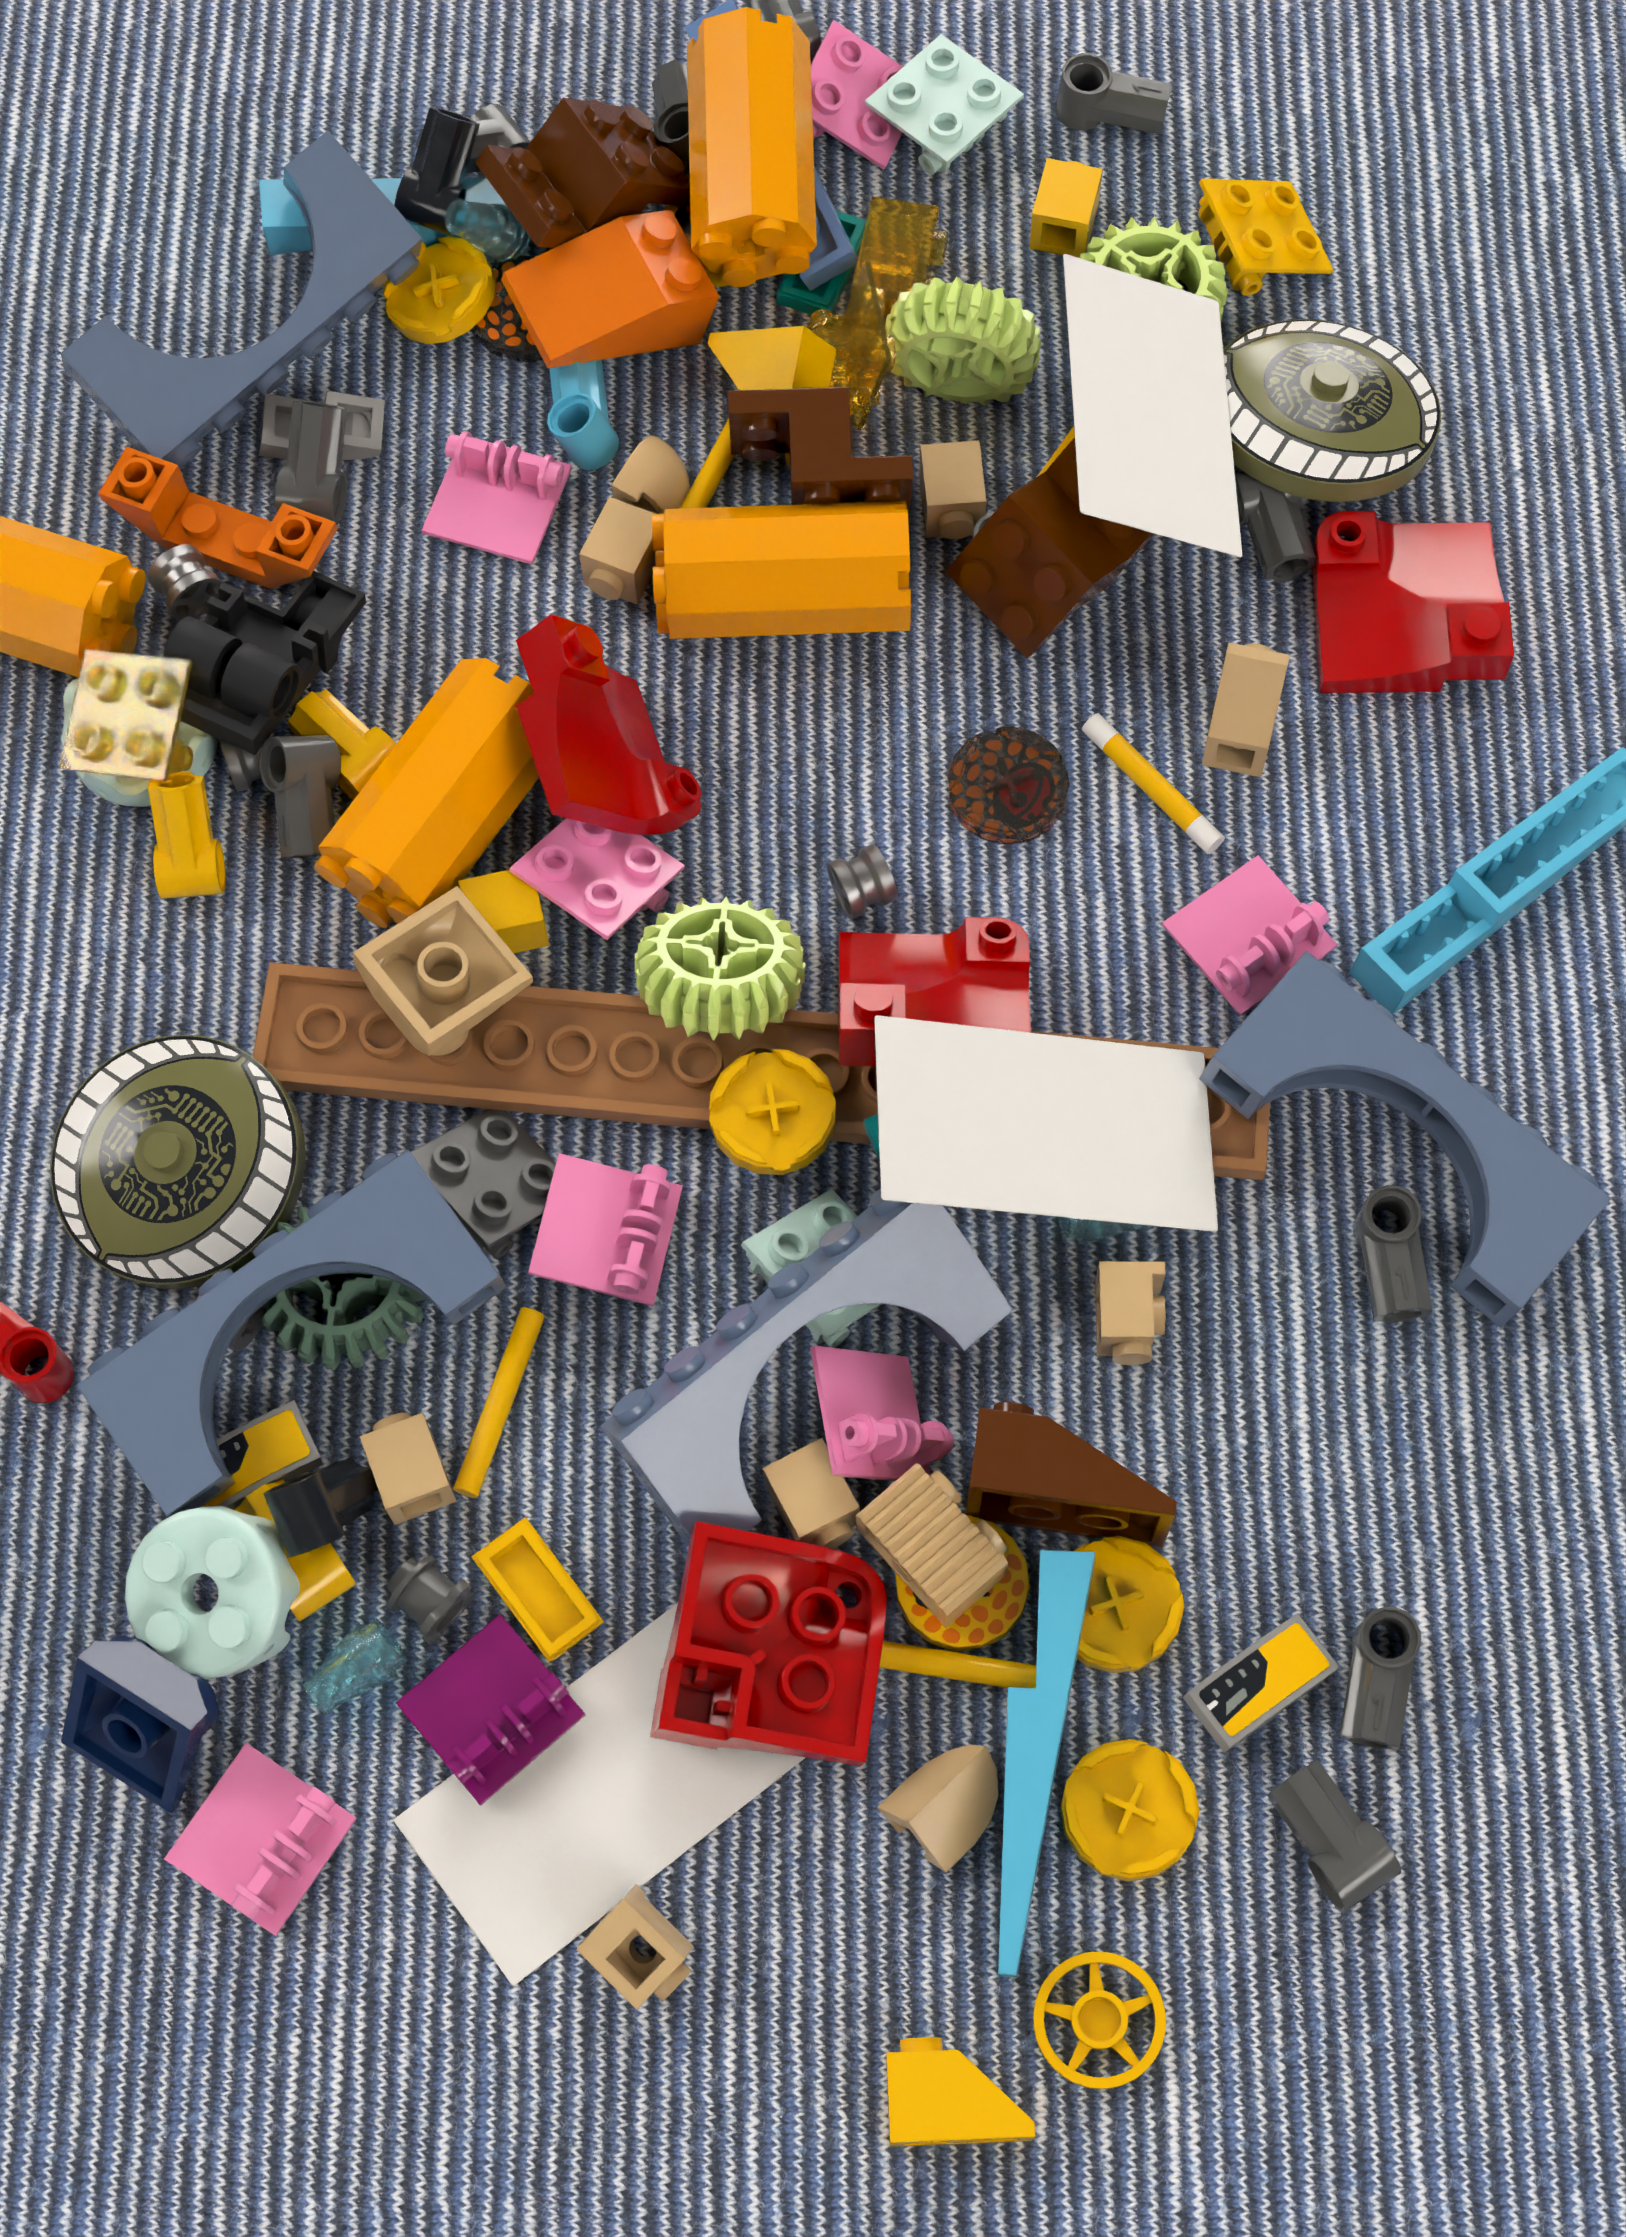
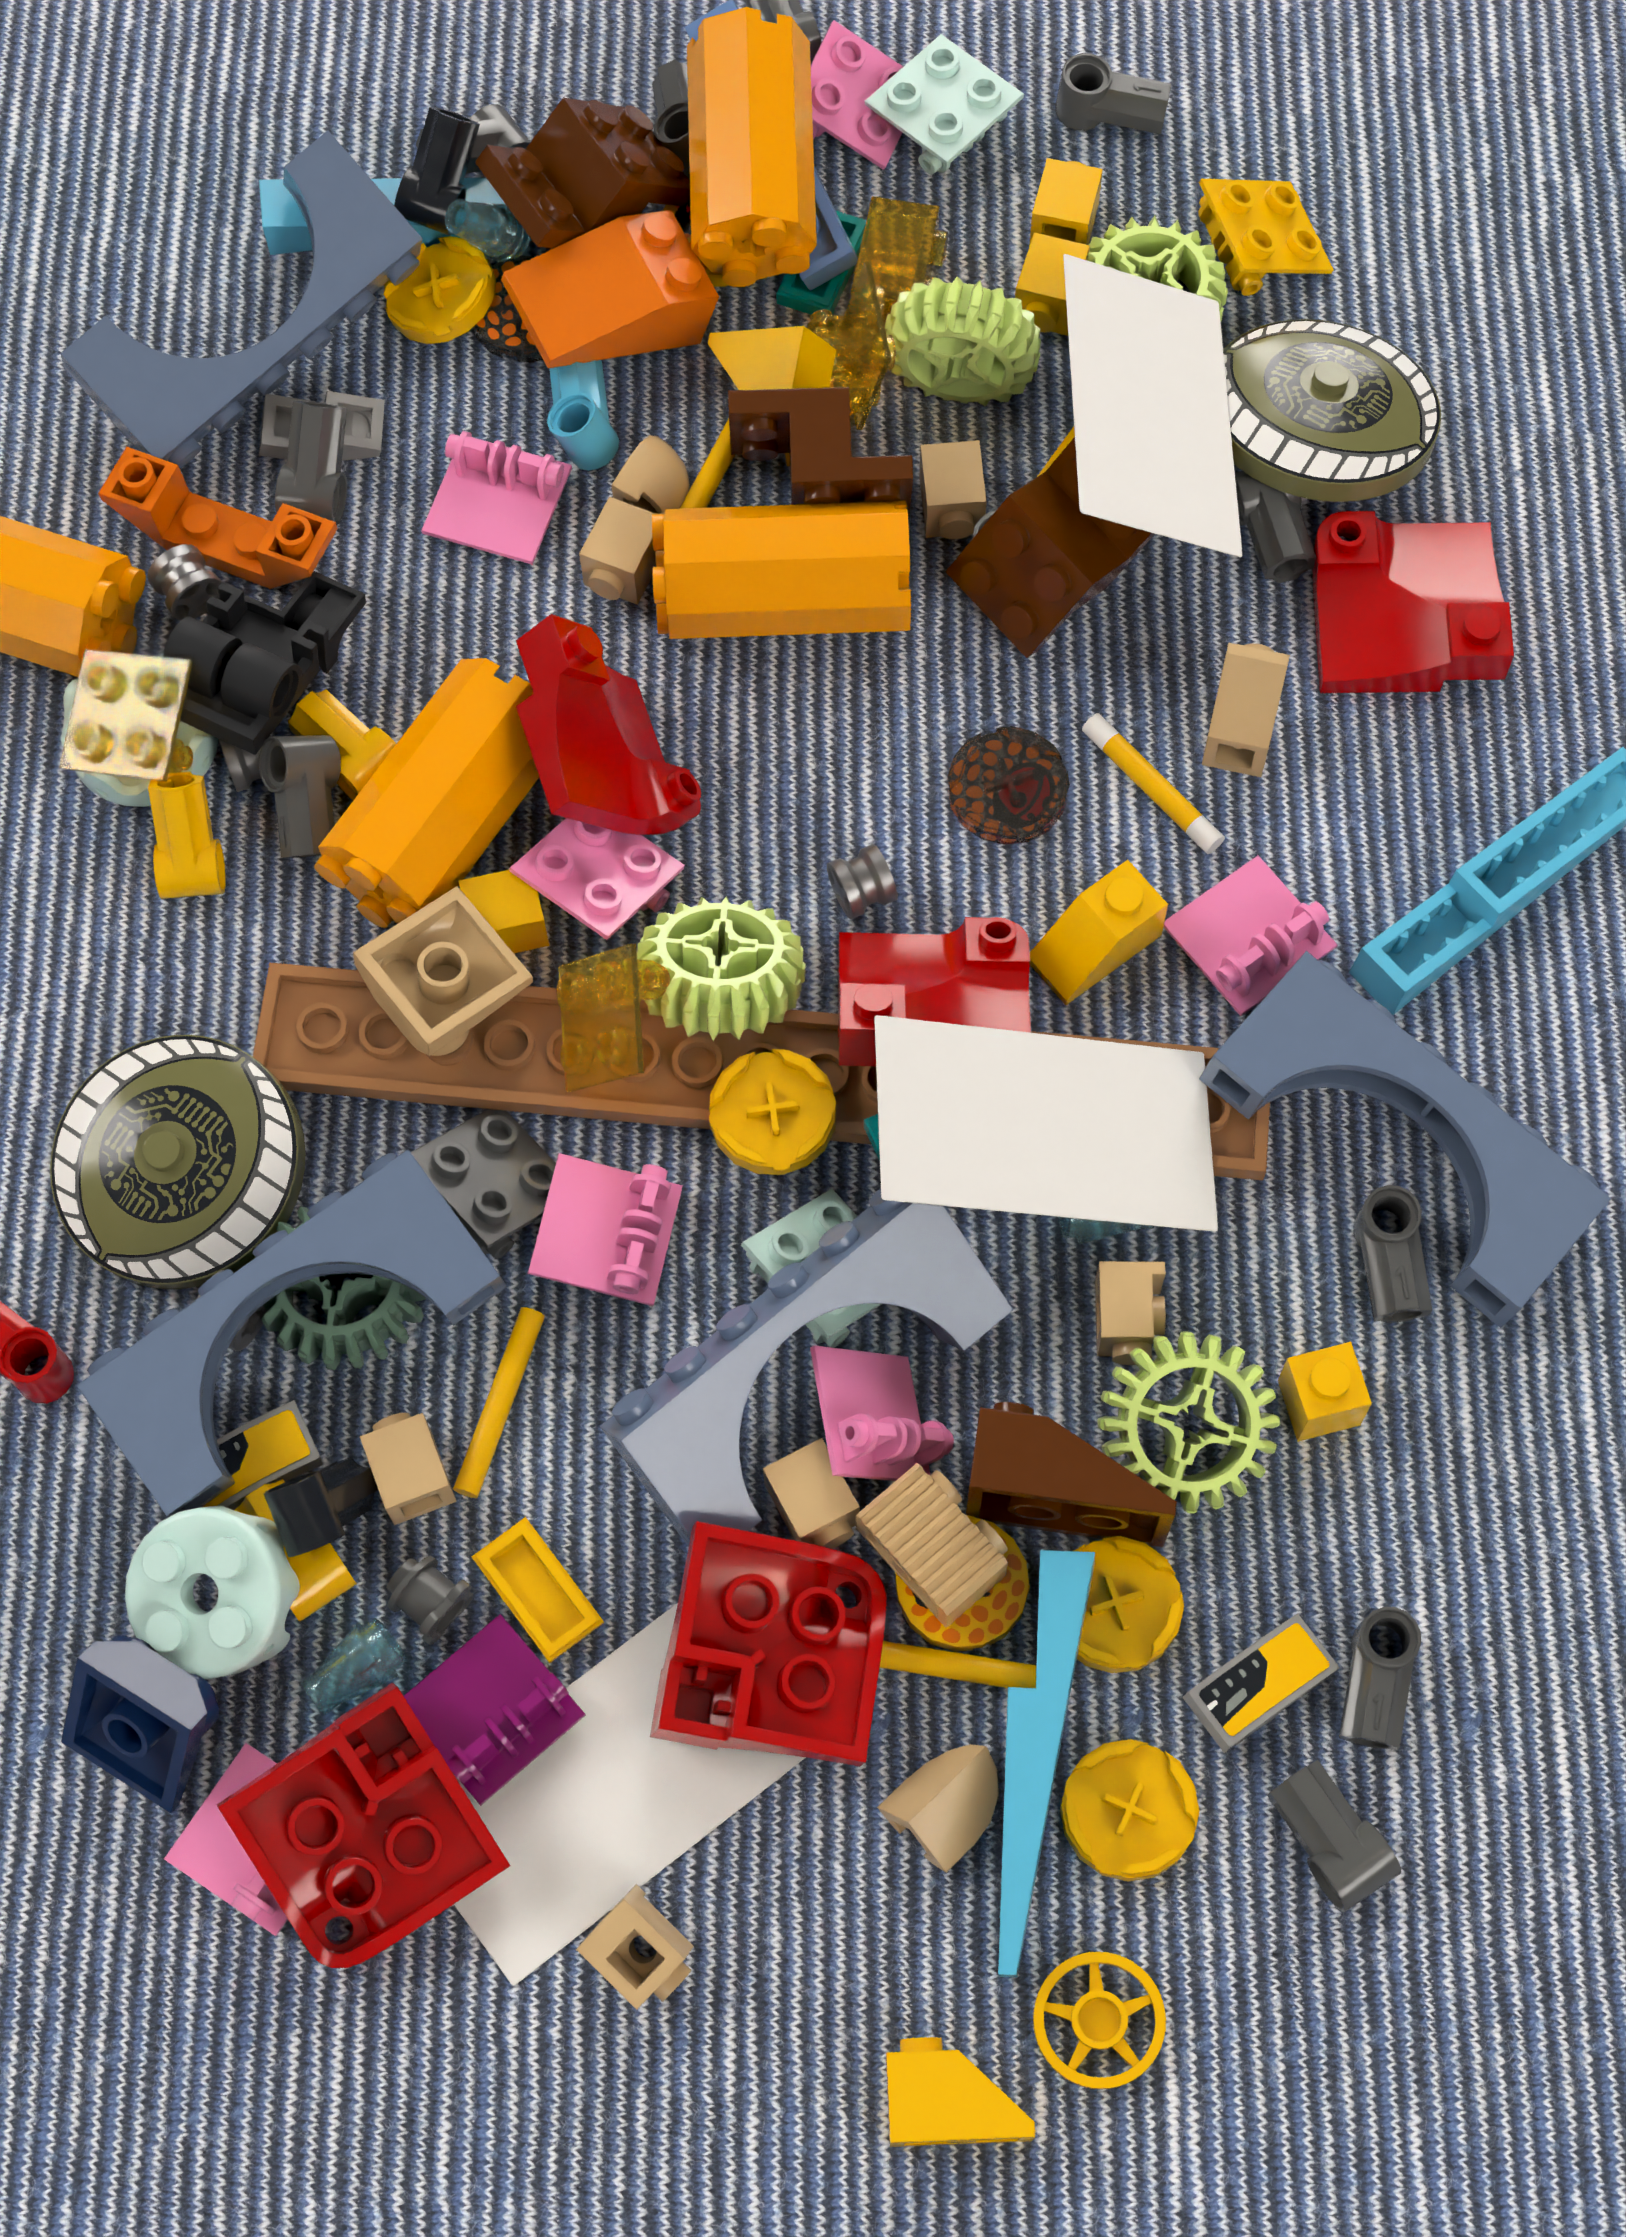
none -> red slope [217,1682,511,1968]
none -> clear yellow hinge [556,943,670,1092]
none -> yellow brick [1015,232,1090,336]
none -> yellow slope [1030,859,1168,1005]
none -> yellowish green gear [1098,1331,1280,1513]
none -> yellow brick [1278,1342,1372,1442]

